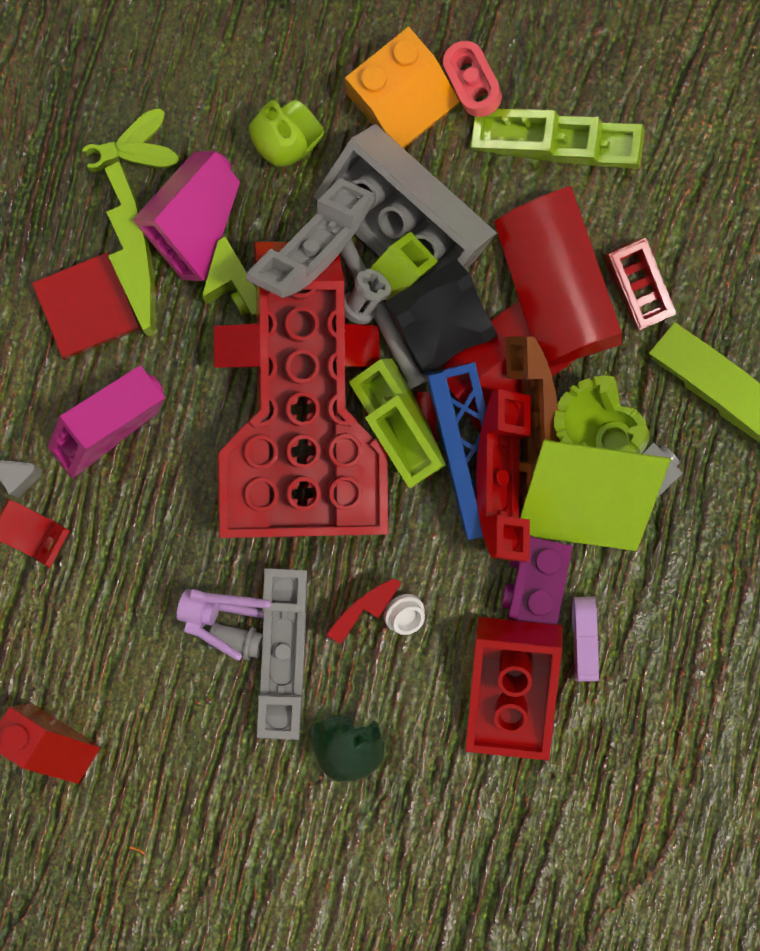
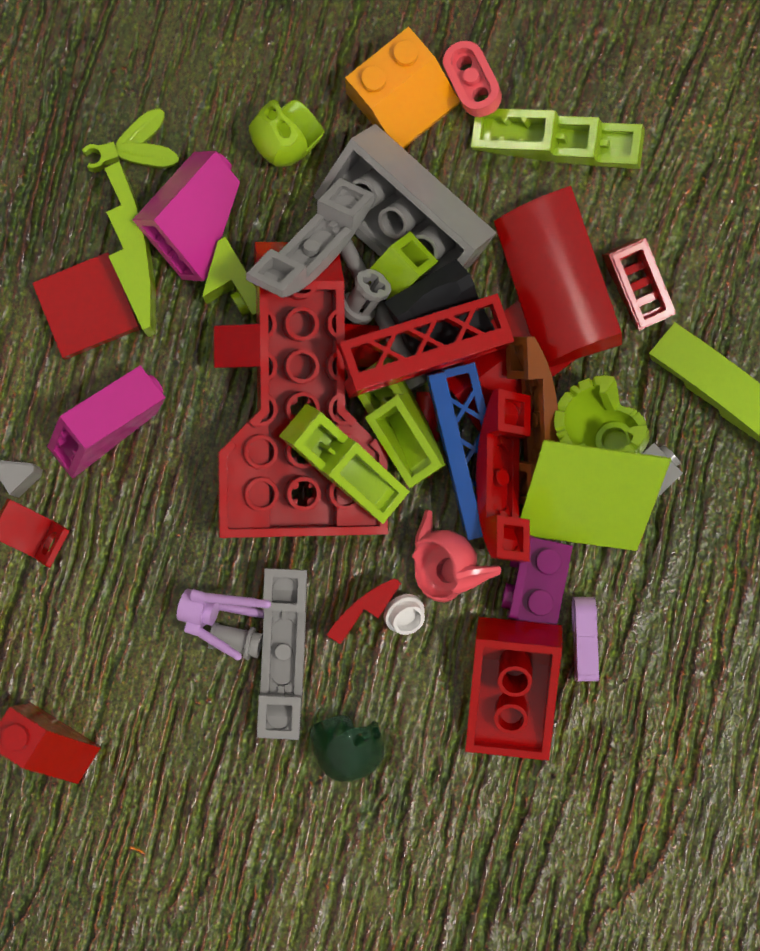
none -> lime slope [279,403,410,524]
none -> red fence [338,293,514,398]
none -> coral piece [412,509,501,603]

